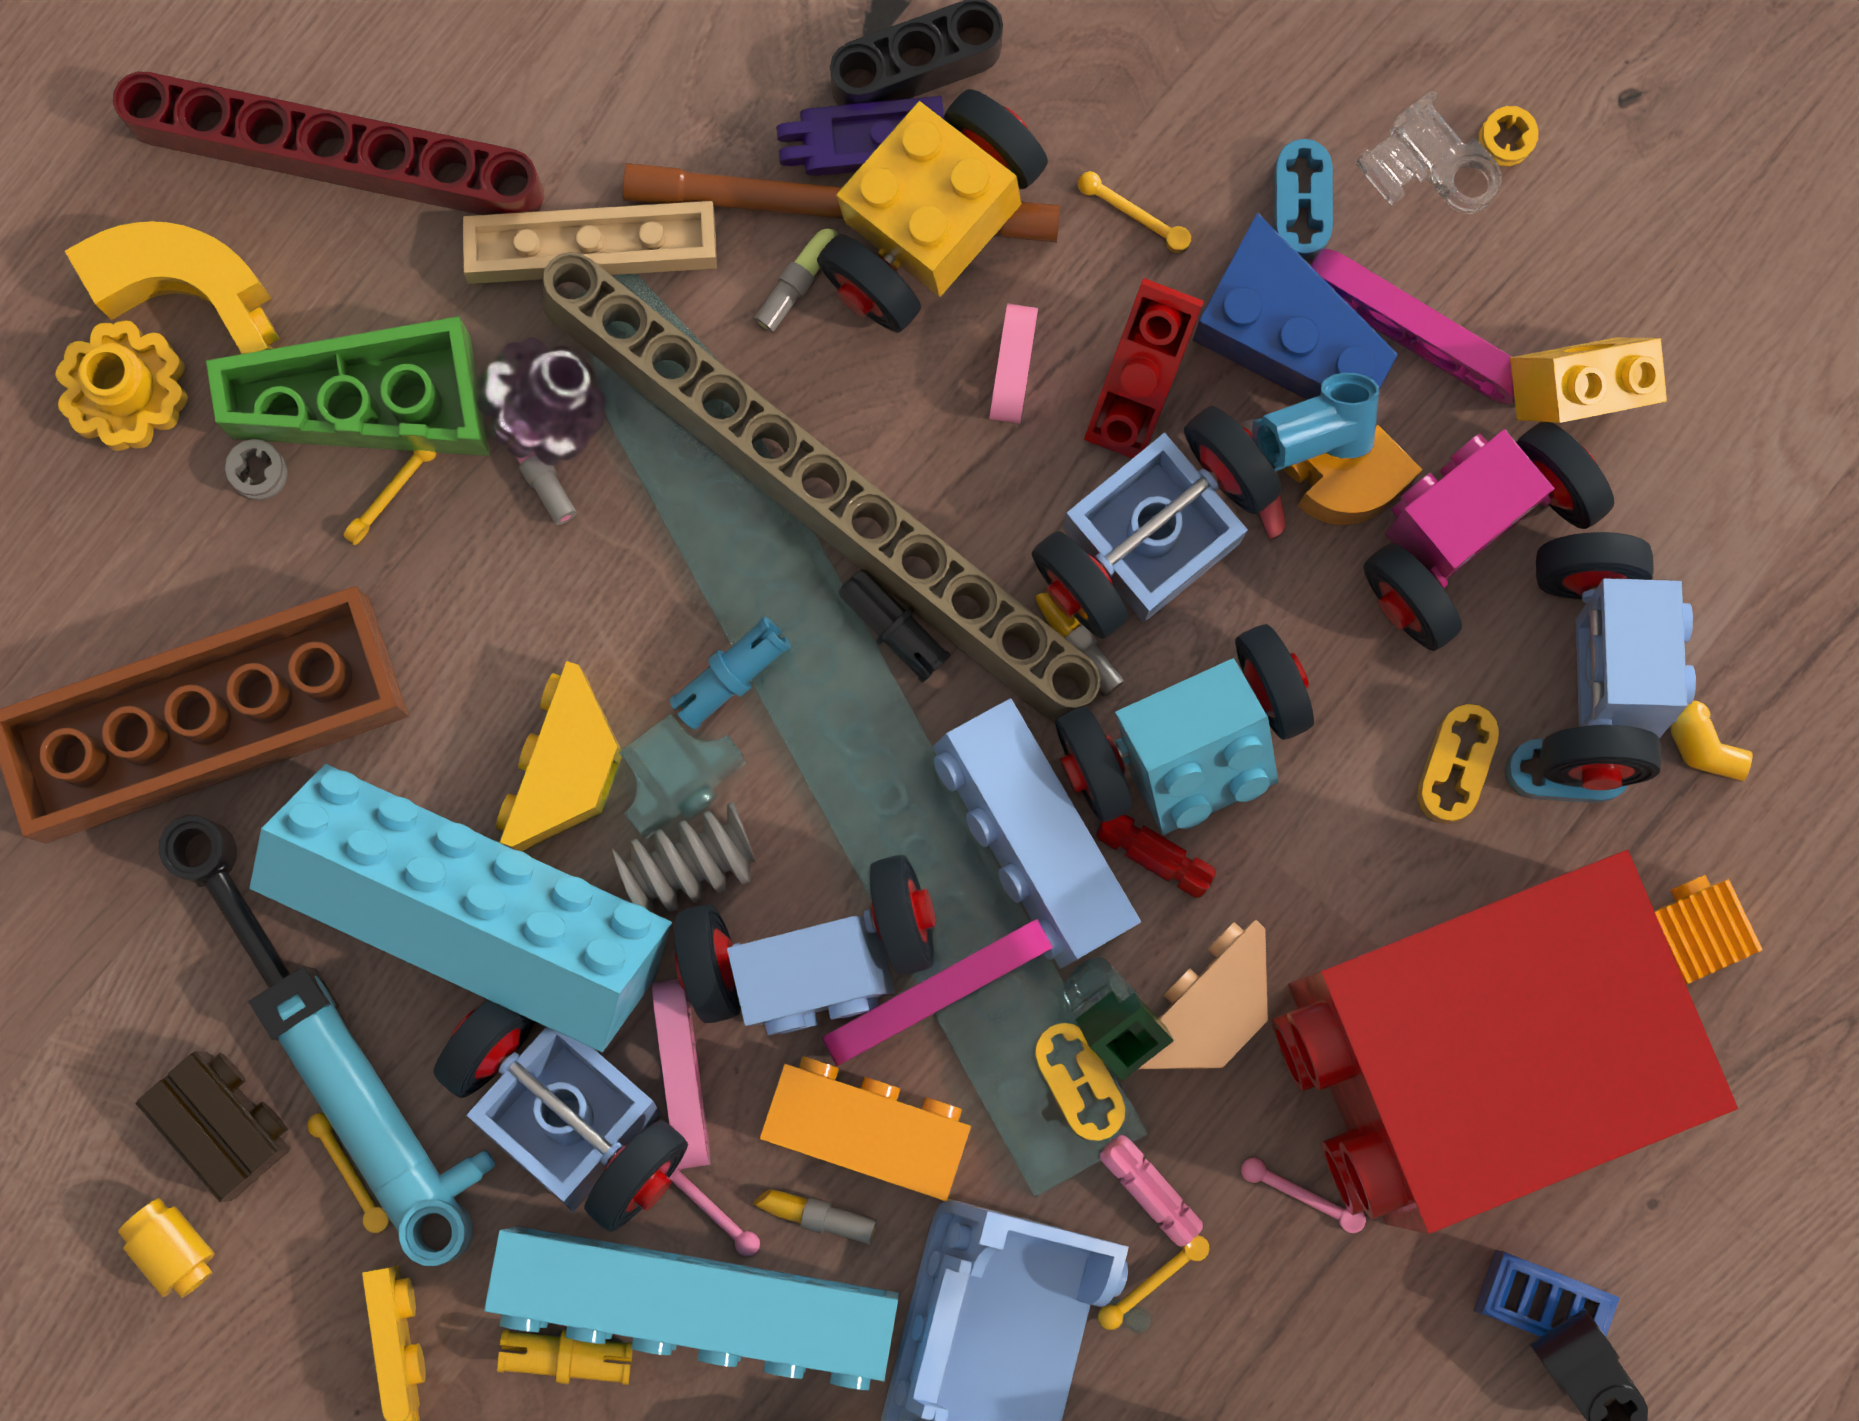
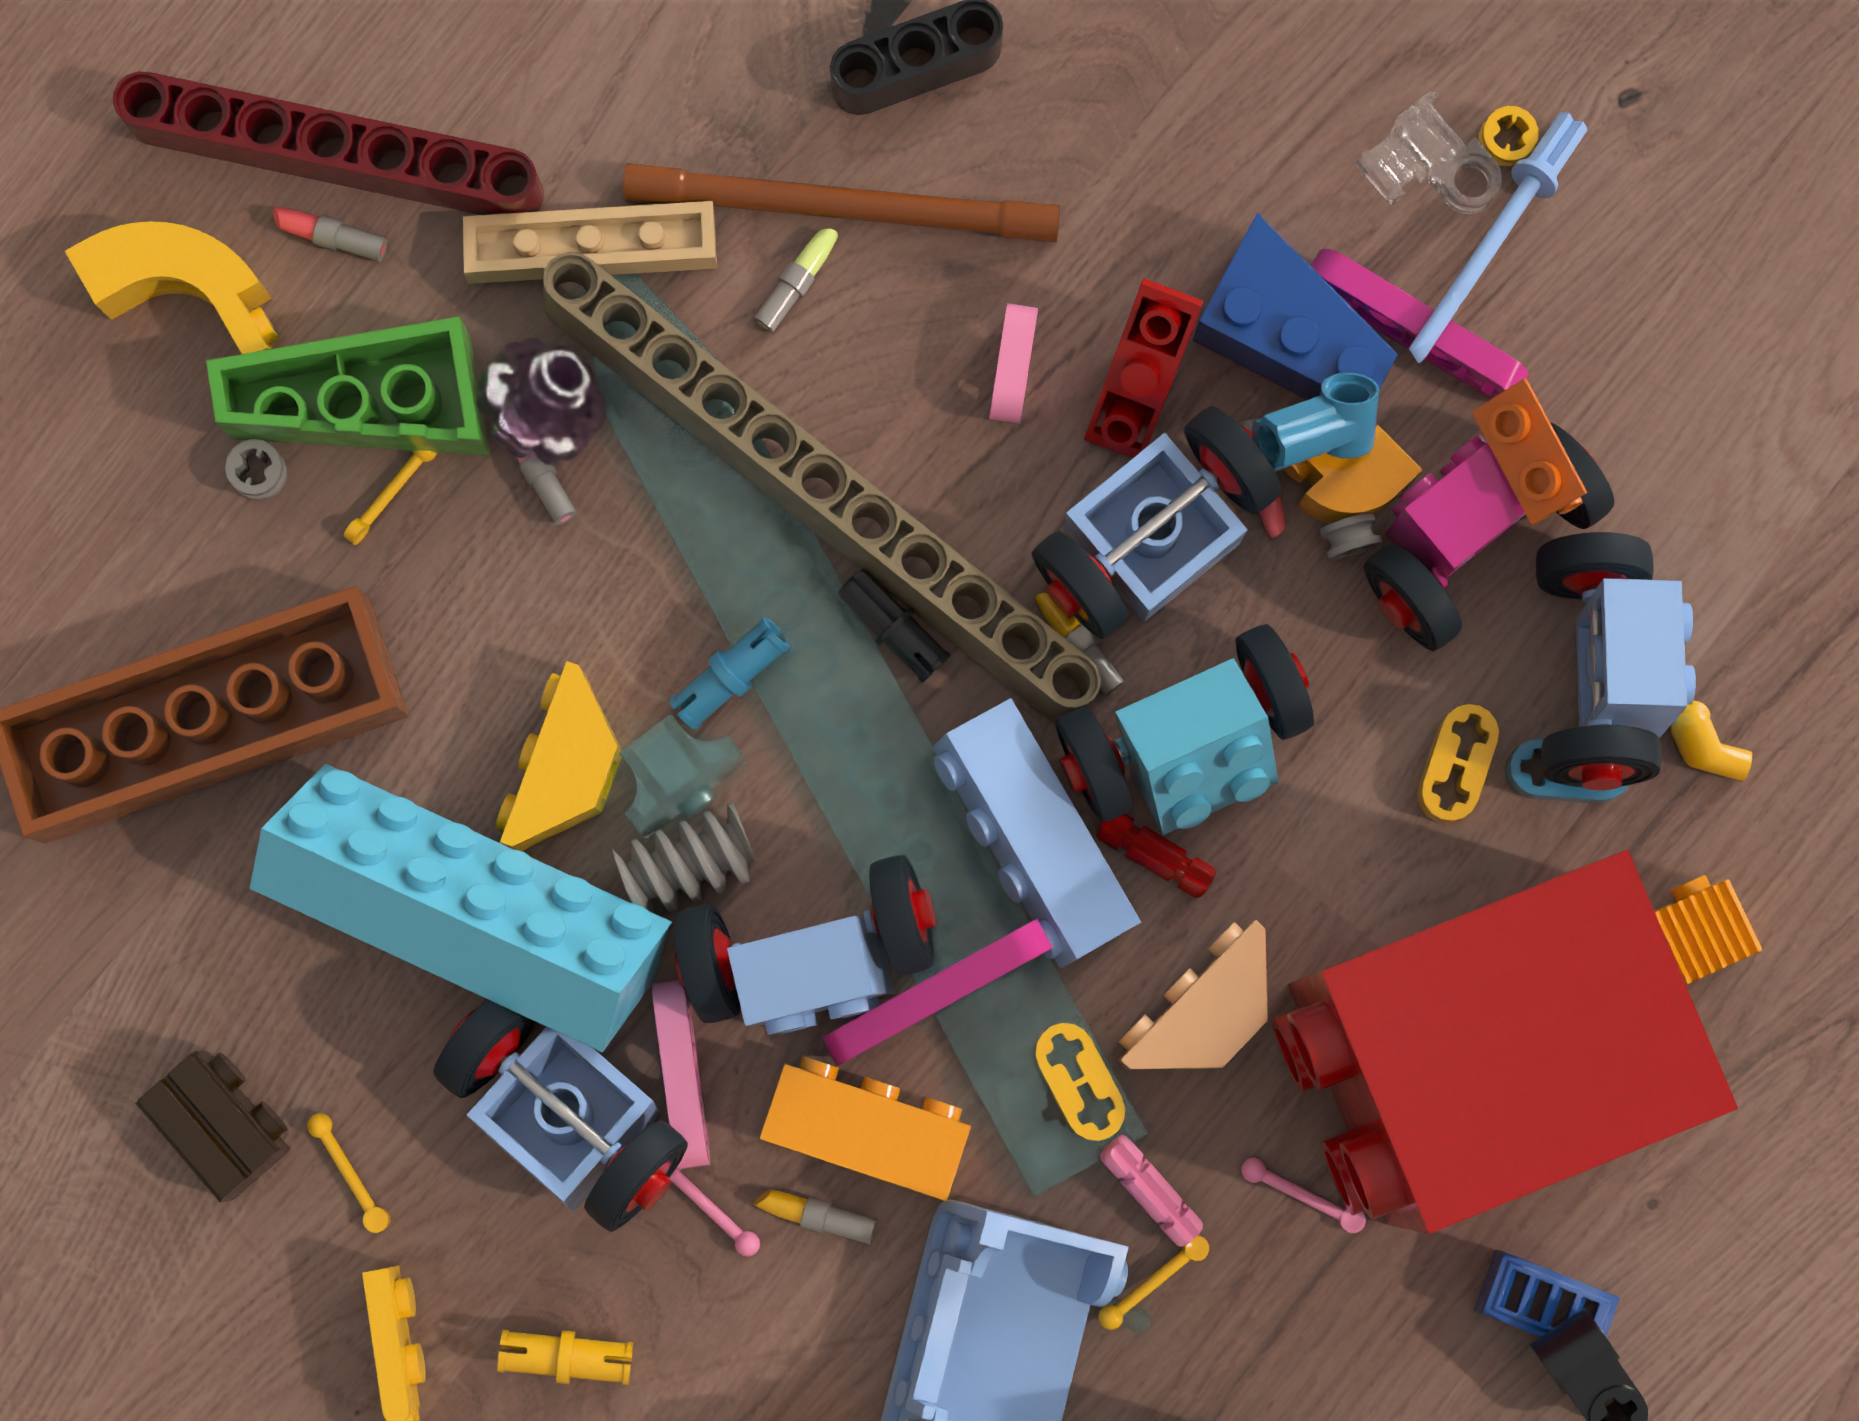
yellow plant [55,320,188,451] -> none
yellow brick [118,1198,215,1298] -> none
medium azure piece [159,815,495,1266] -> none
medium azure brick [484,1226,899,1390] -> none
dark purple hinge [776,96,944,176] -> none
yellow brick [817,89,1048,333] -> none
dark green leg [1063,957,1174,1081] -> none
yellow hinge [1077,171,1191,253] -> none
dark azure beam [1273,139,1333,261] -> none
yellow brick [1510,337,1667,423] -> none
none -> light grey piece [273,207,388,262]
none -> light grey bush [1320,513,1383,561]
none -> light blue piece [1409,112,1588,363]
none -> orange hinge [1472,378,1587,525]

